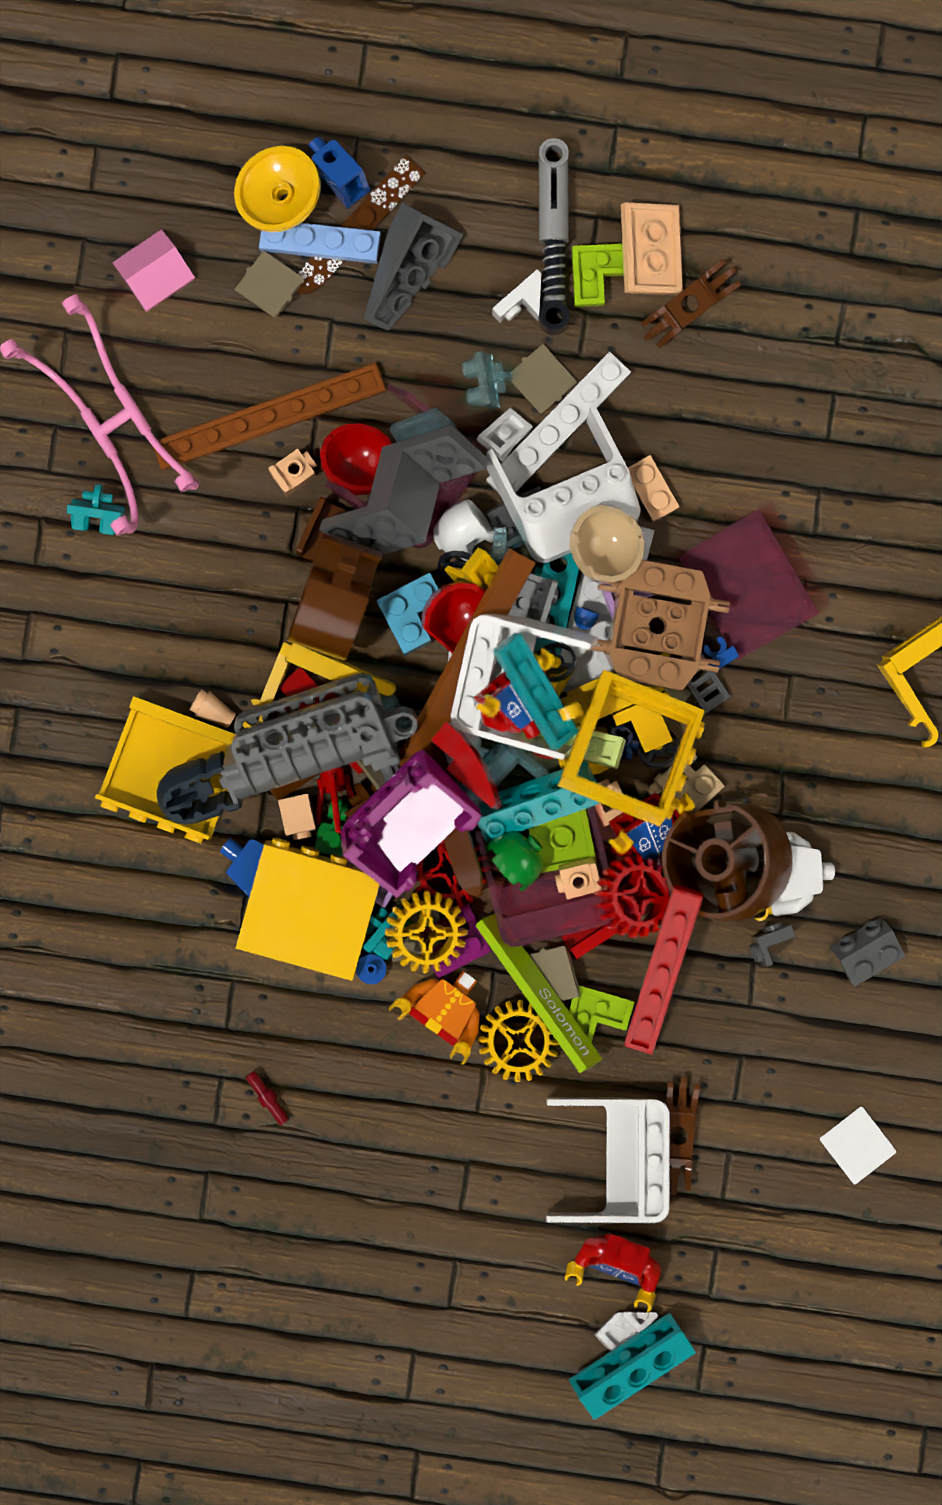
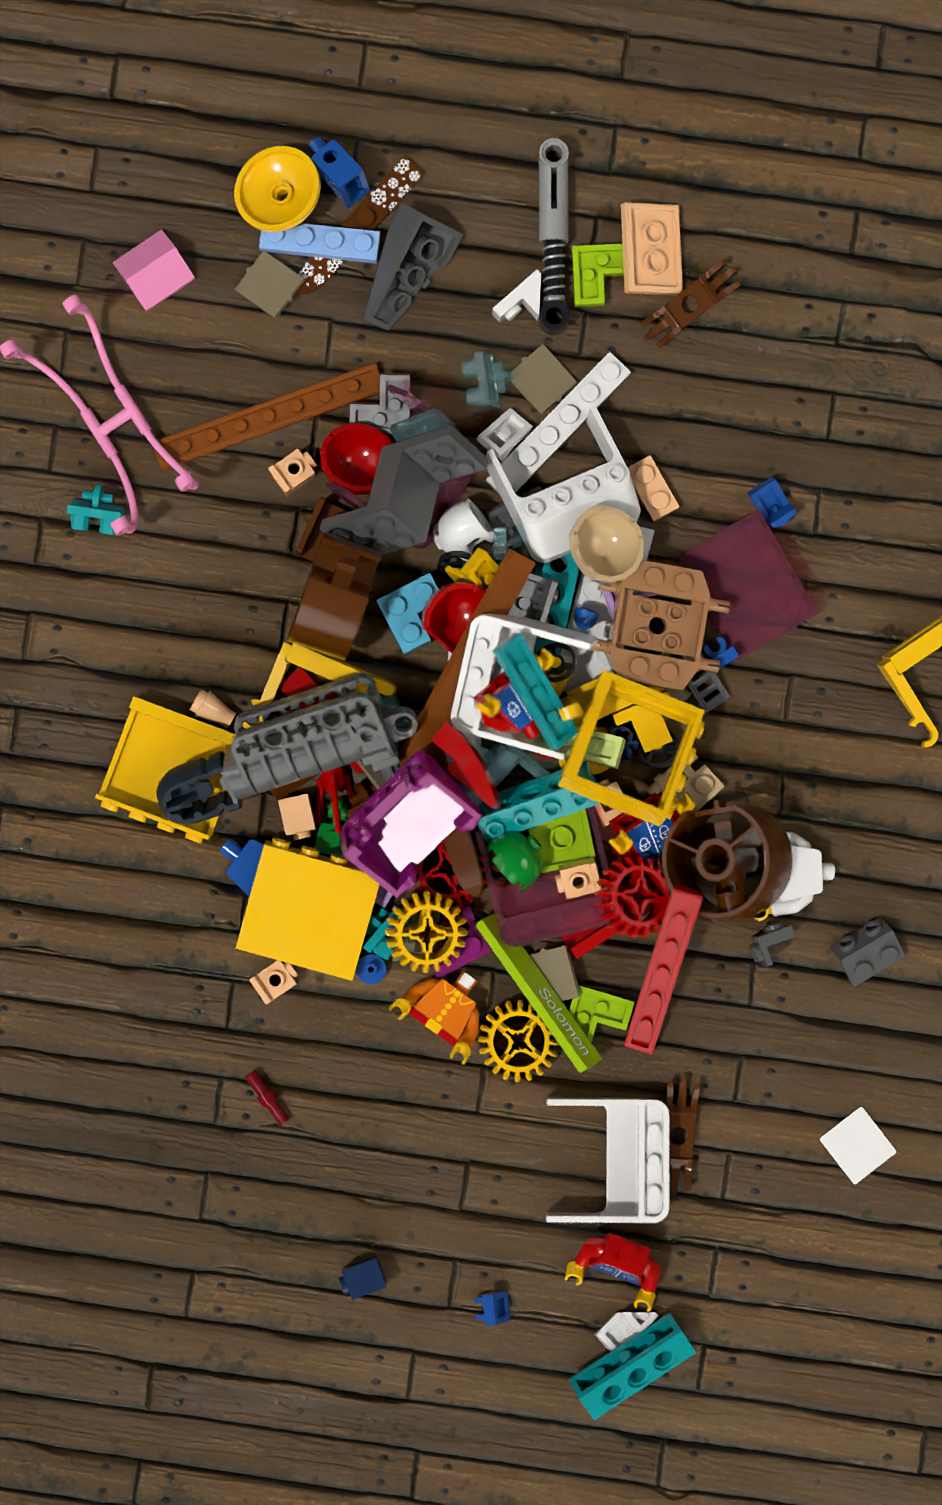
none -> light nougat brick [249,960,298,1005]
none -> dark blue brick [339,1255,387,1300]
none -> flat silver plate [350,373,410,435]
none -> blue tile [474,1290,511,1326]
none -> blue bracket [747,477,797,528]

